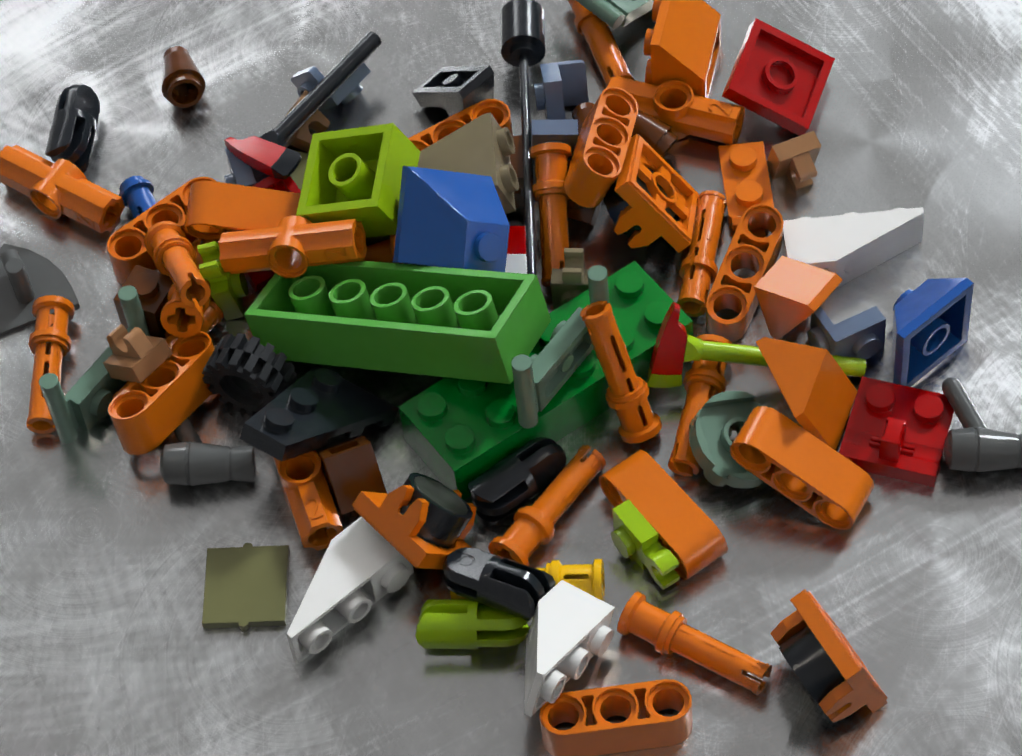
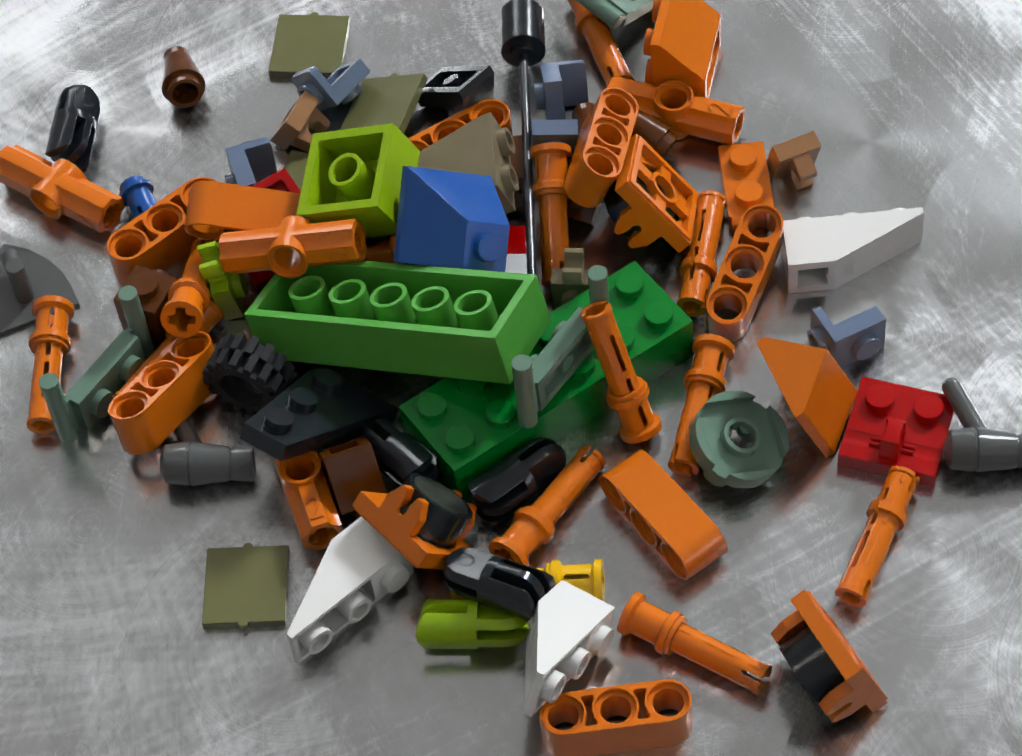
medium nougat tile [103,324,173,383] -> none
orange pin [144,221,211,308] -> none
black piece [224,31,382,180] -> none
lime plate [611,499,680,590] -> none
piece [647,302,866,388] -> none
red hinge [722,18,835,136] -> none
orange beam [730,406,874,530] -> none
orange slope [754,256,843,340] -> none
blue slope [892,278,974,387] -> none
none -> olive piece [268,12,350,79]
none -> olive piece [340,73,428,134]
none -> black arm [360,418,444,487]
none -> orange pin [835,465,920,607]

